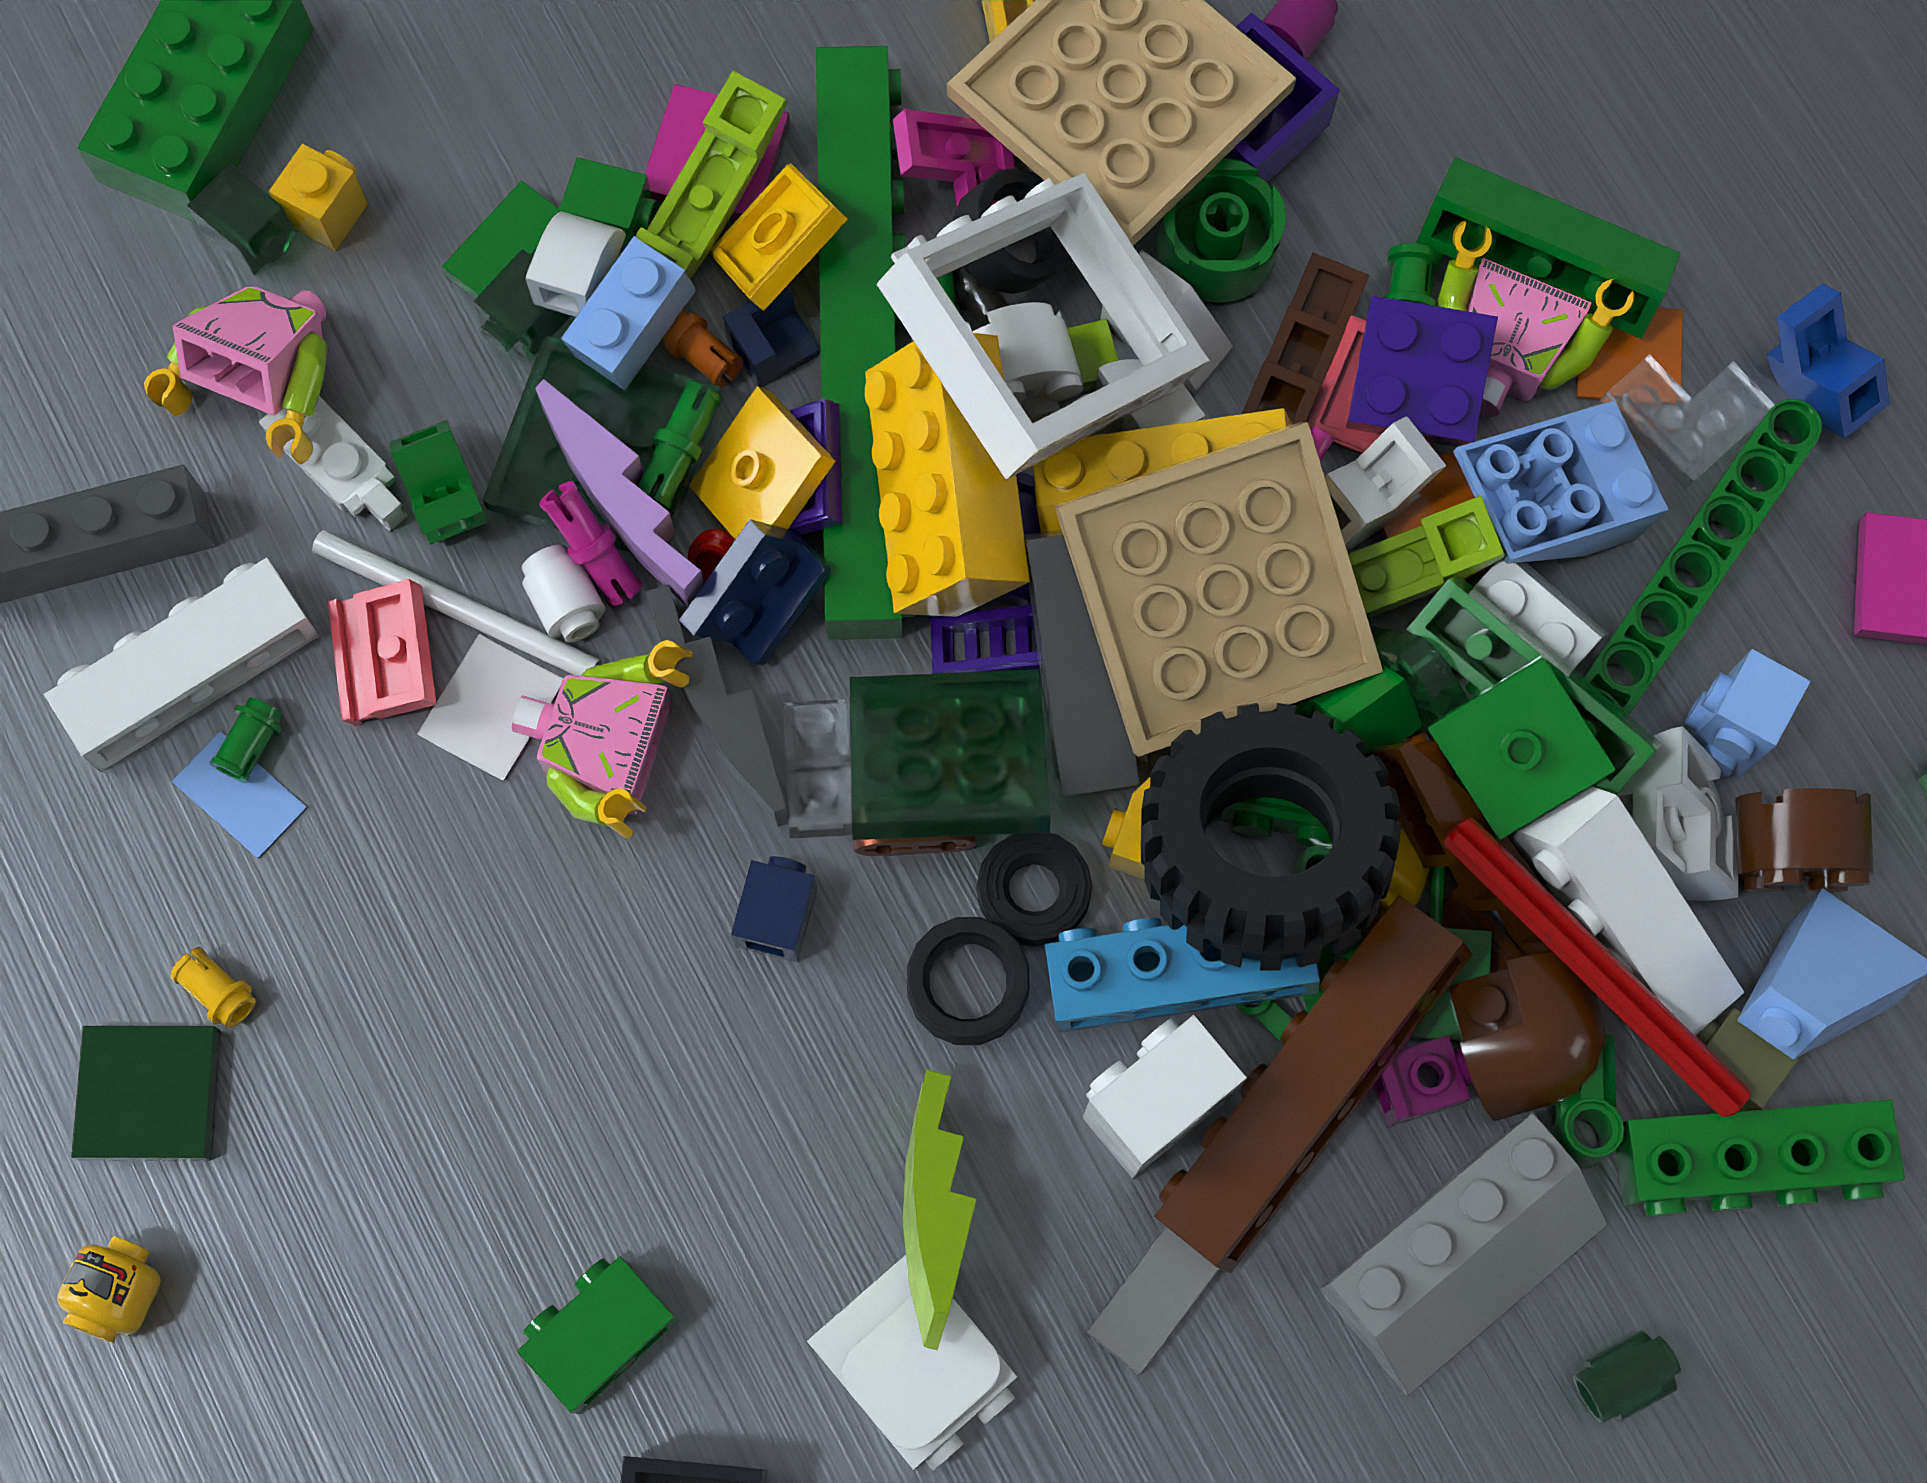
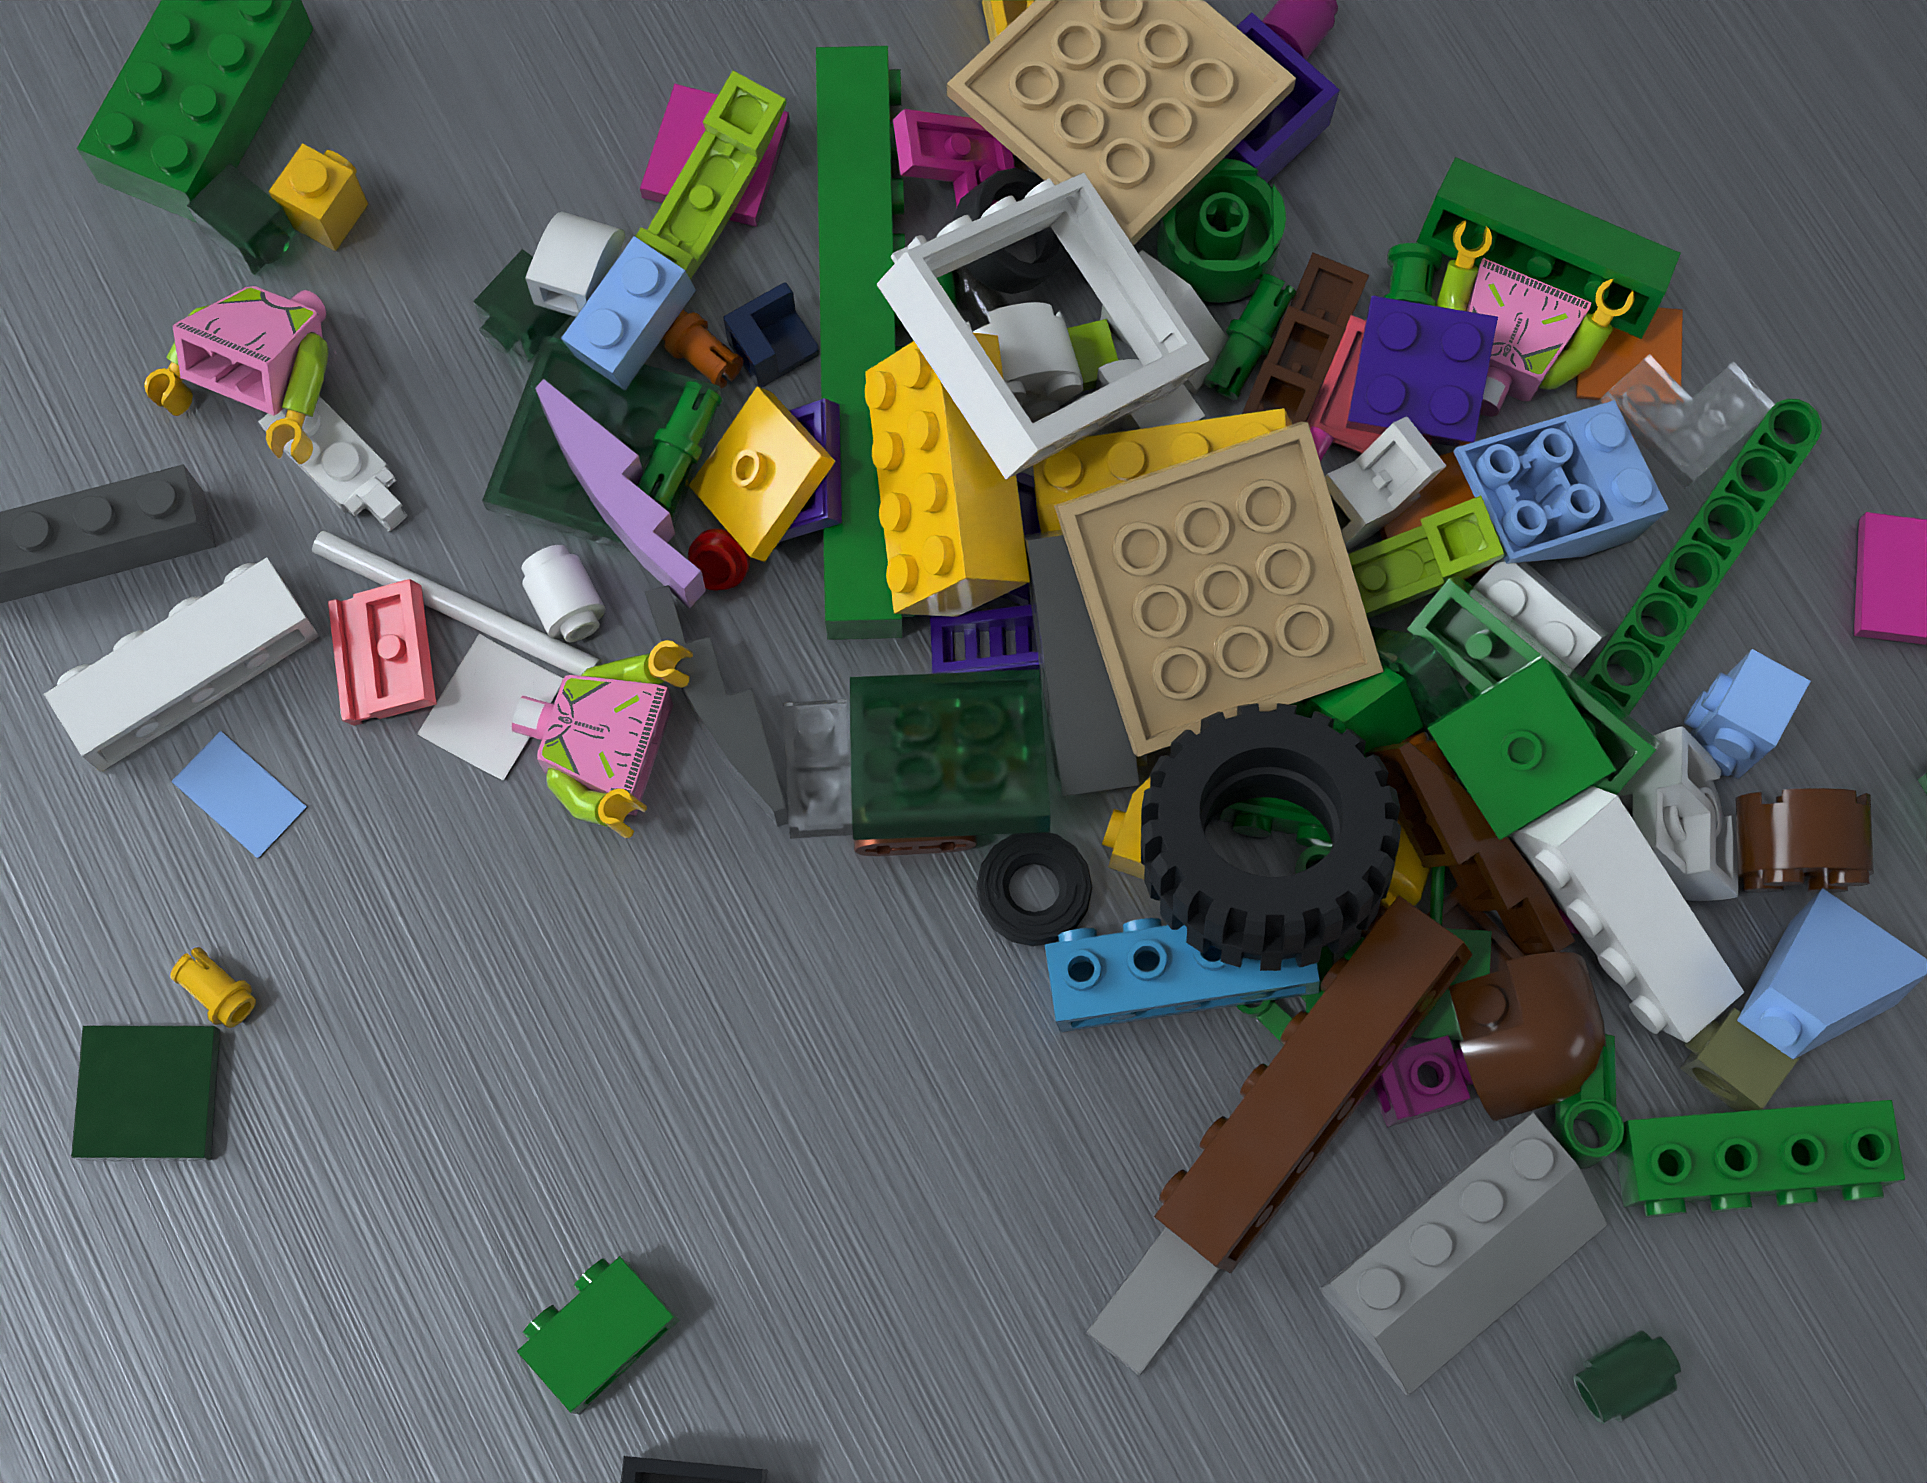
yellow head [57,1236,161,1343] -> none
green pin [210,697,283,783] -> none
green brick [389,420,489,545] -> none
green tile [442,180,559,310] -> none
dark pink pin [539,481,643,606] -> none
green brick [559,157,658,252] -> none
dark blue bracket [679,519,831,666] -> none
yellow plate [709,163,848,311] -> none
dark blue brick [731,856,817,963] -> none
white brick [807,1255,1017,1471] -> none
lime slope [903,1069,977,1350] -> none
black tyre [907,917,1030,1045] -> none
white brick [1083,1015,1247,1179] -> none
red axle [1444,817,1751,1117] -> none
blue brick [1766,283,1890,439] -> none
none -> green pin [1203,274,1297,400]

